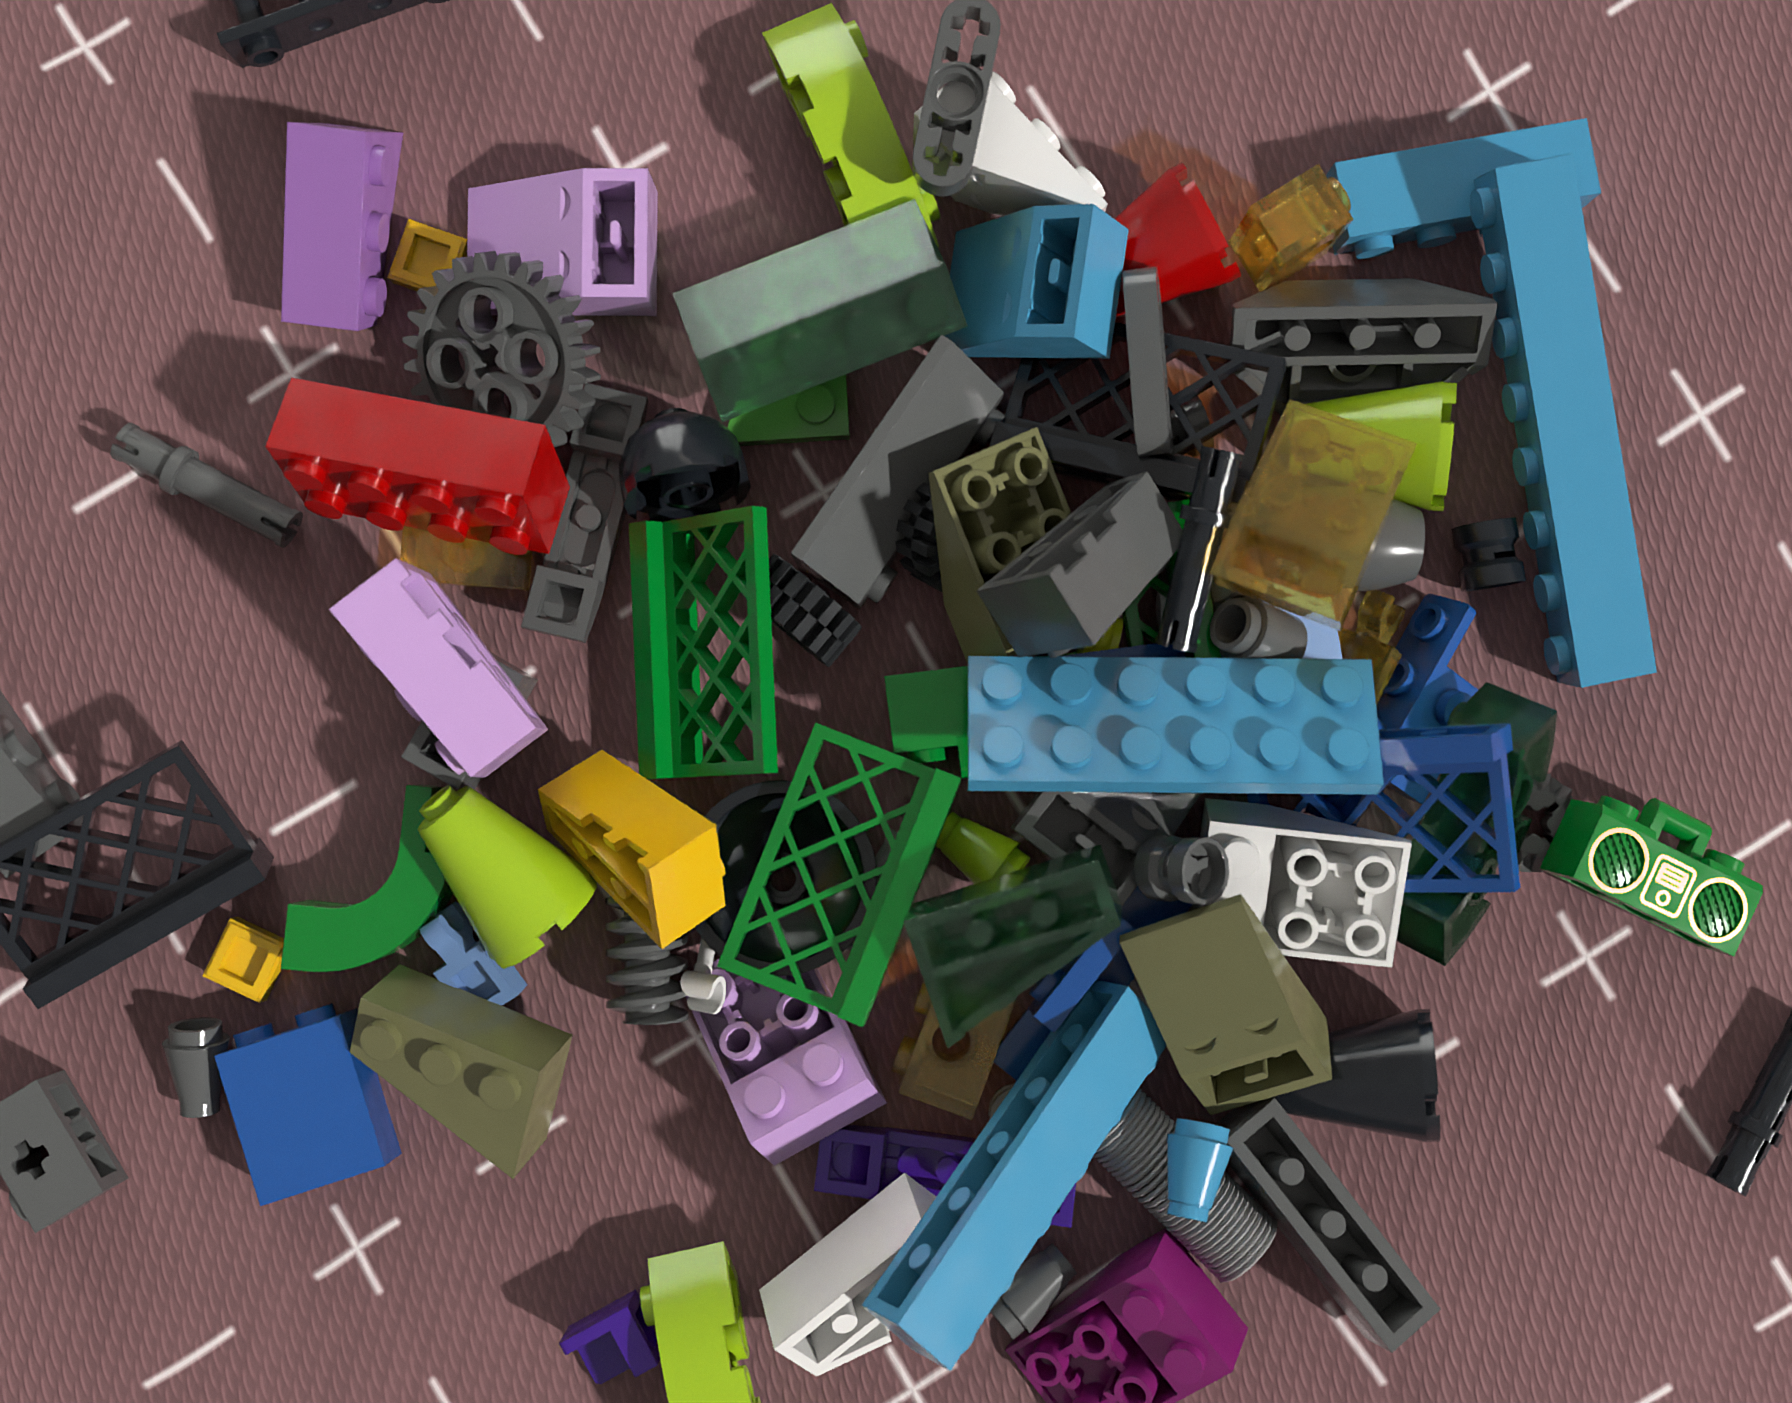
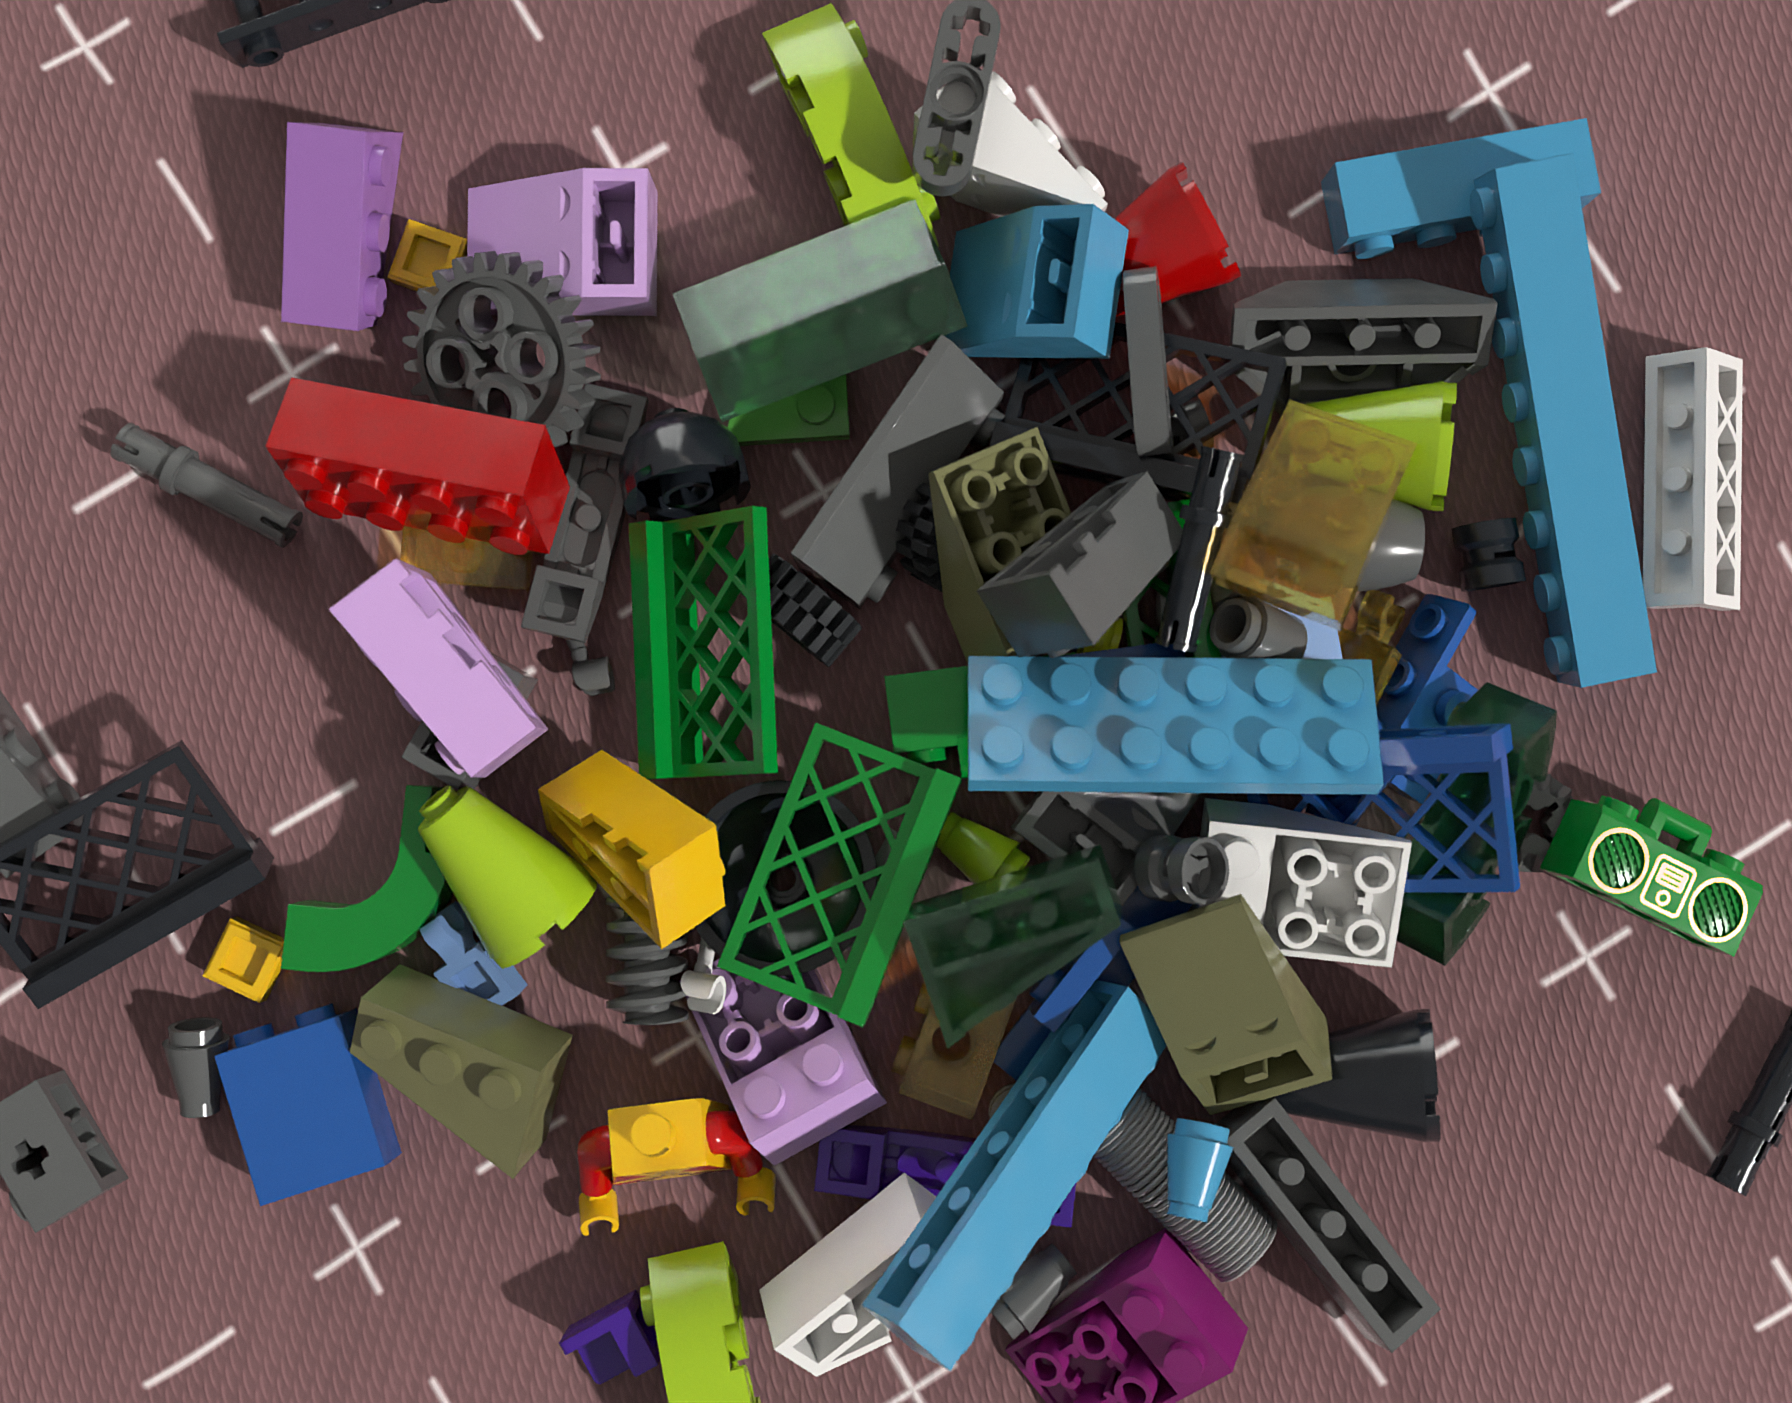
clear yellow brick [1228,164,1354,292] -> none
none -> dark grey hand [565,639,615,696]
none -> torso [577,1098,776,1236]
none -> white fence [1643,347,1743,611]

